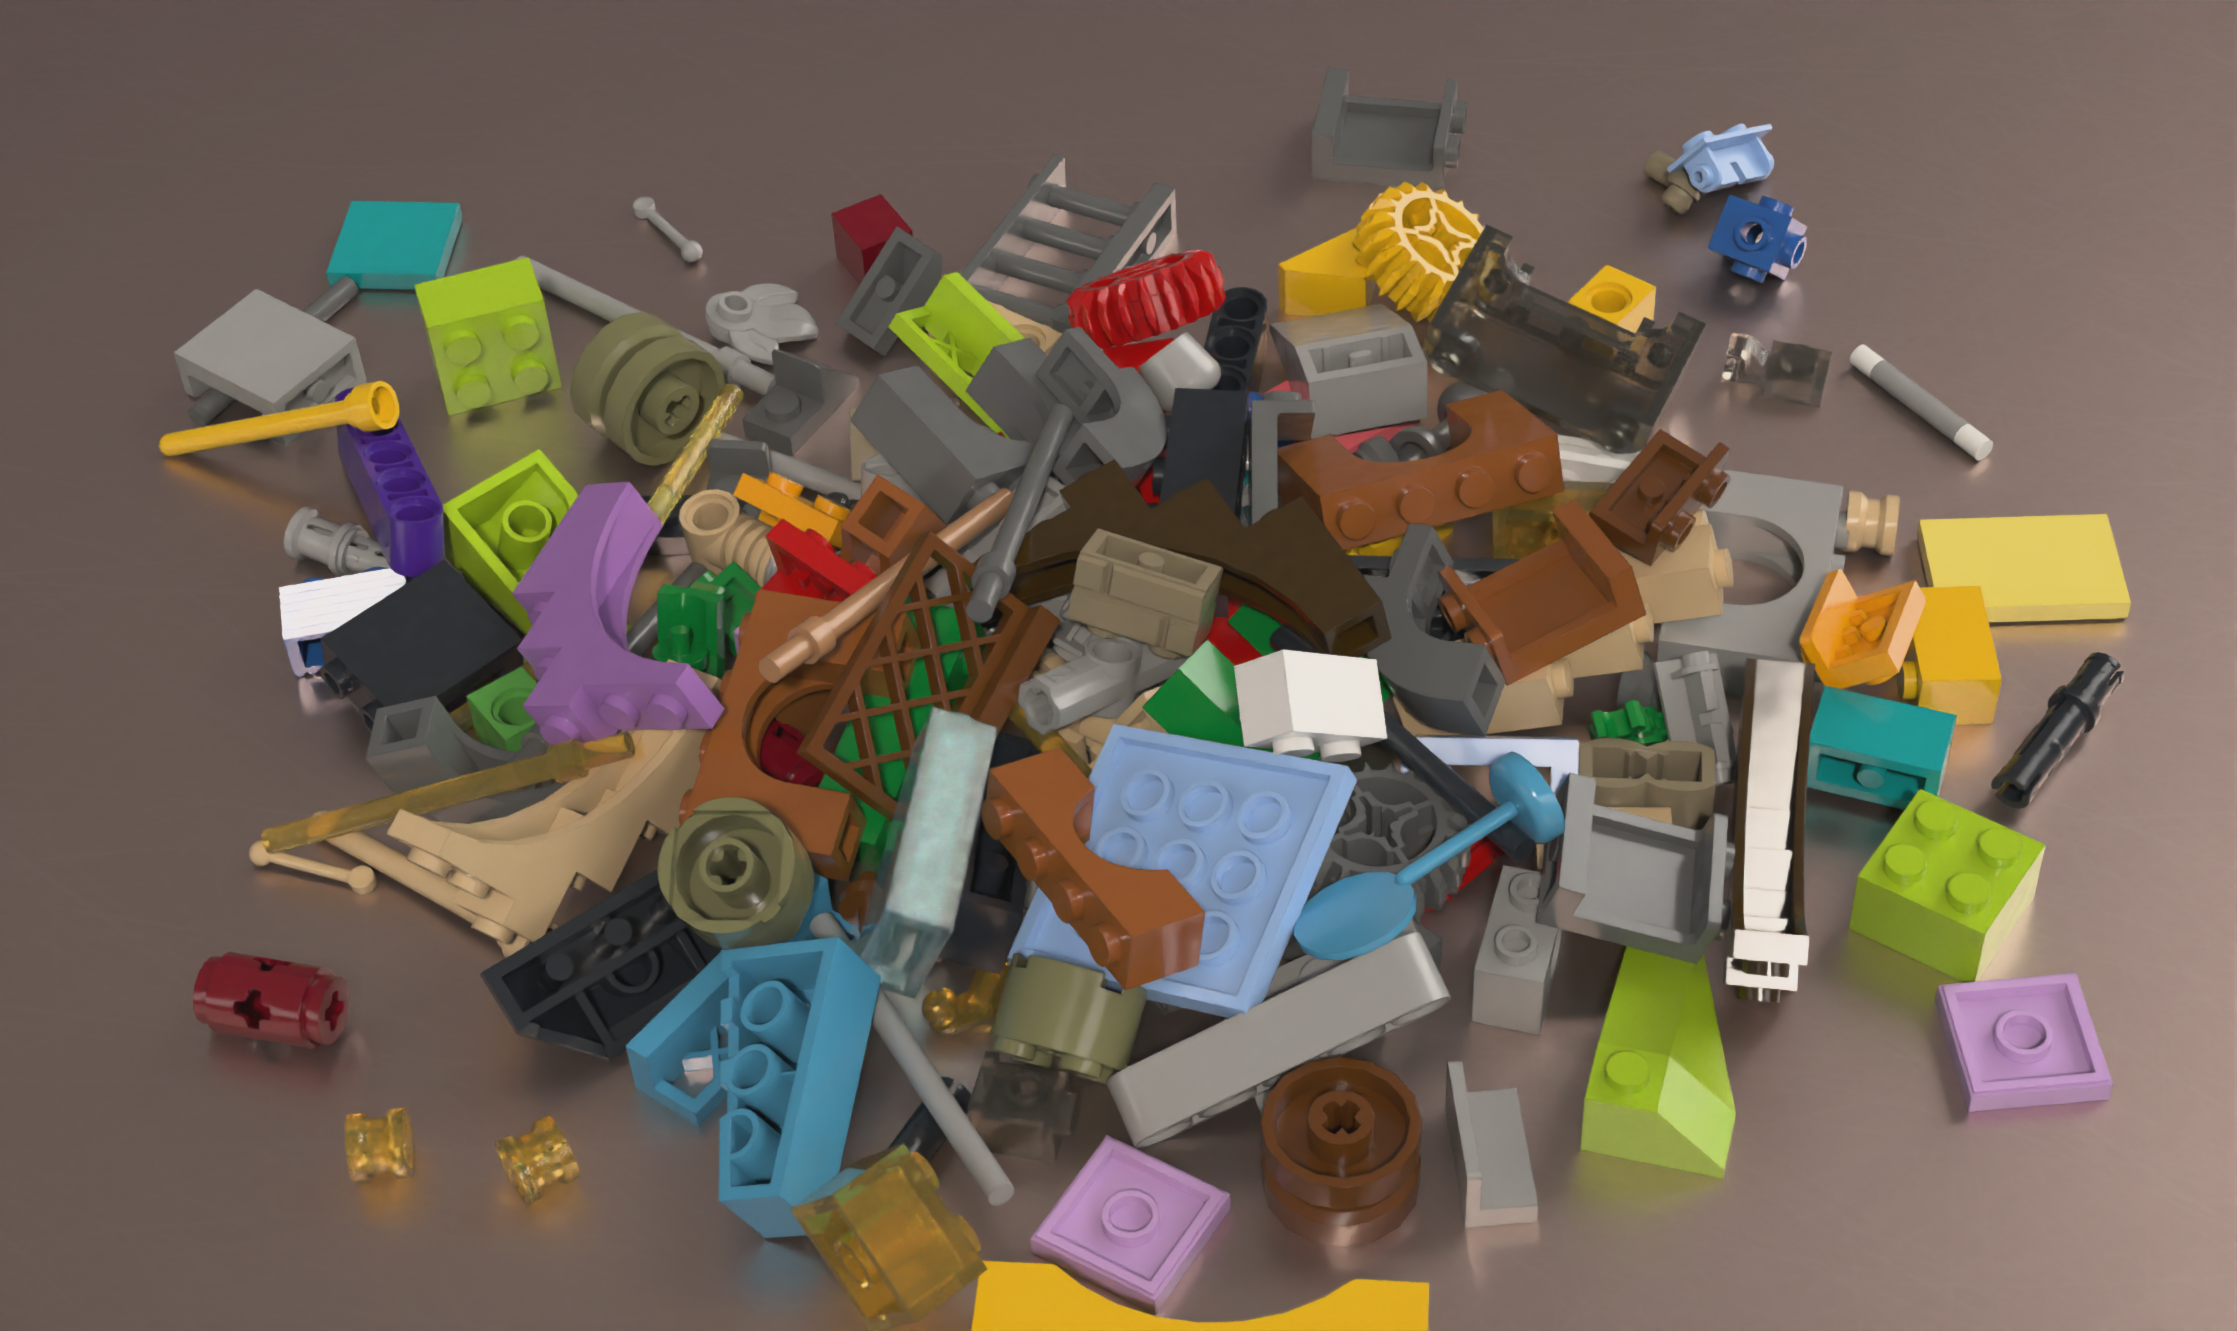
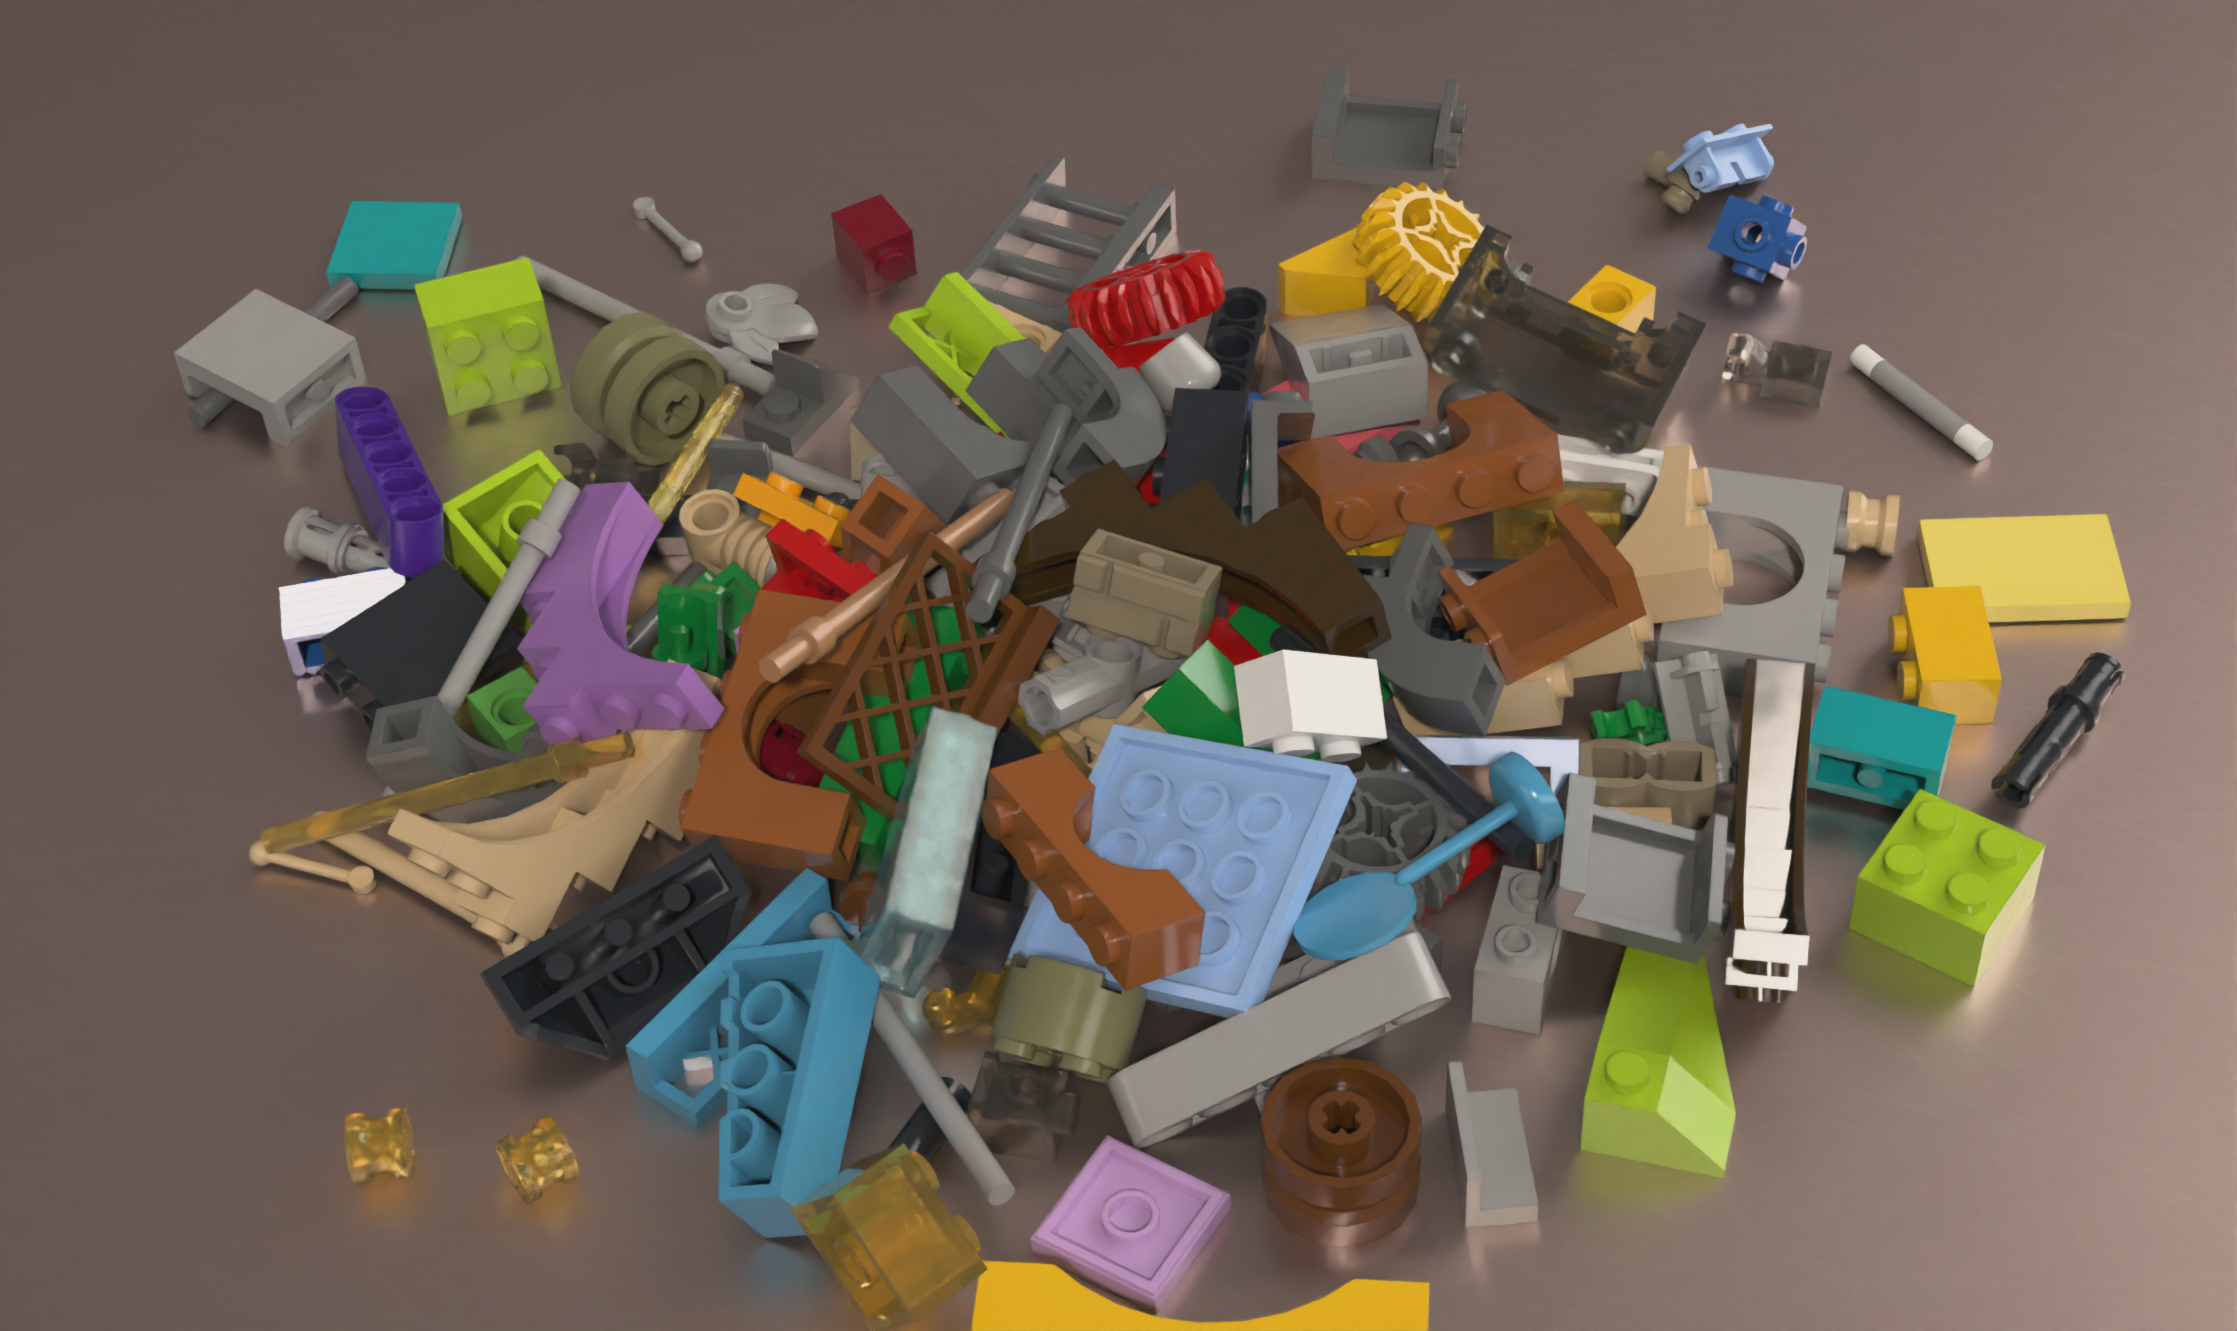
yellow piece [159,381,399,457] -> none
dark red piece [193,952,350,1049] -> none
olive brick [658,797,814,950] -> none
dark grey slope [835,227,942,356] -> none
reddish brown bracket [1589,429,1731,566] -> none
light orange bracket [1799,569,1927,689] -> none
lavender tile [1935,973,2113,1112] -> none
none -> light grey bar [373,478,581,822]
none -> clear smoke plate [554,442,660,496]

